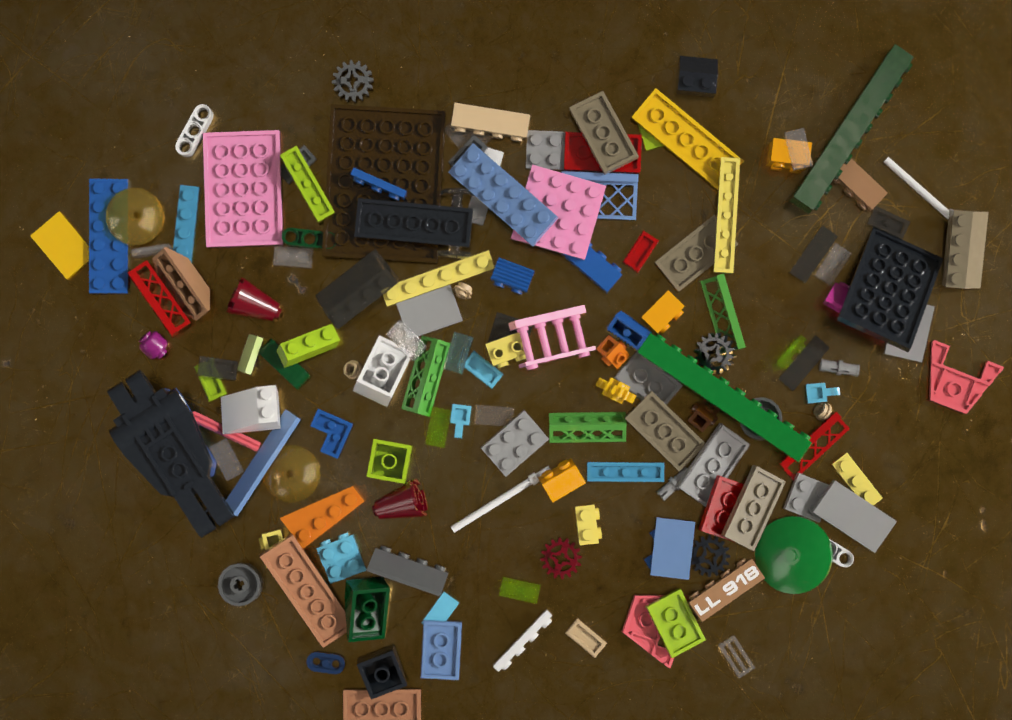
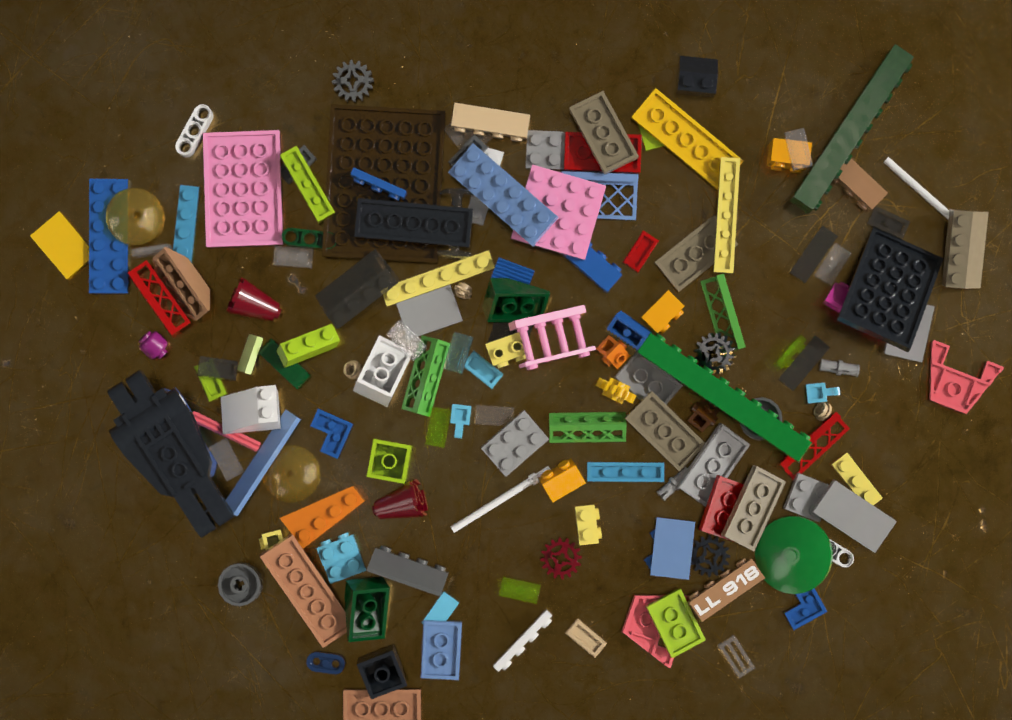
none -> dark green slope [482,278,550,322]
none -> blue plate [784,588,828,630]

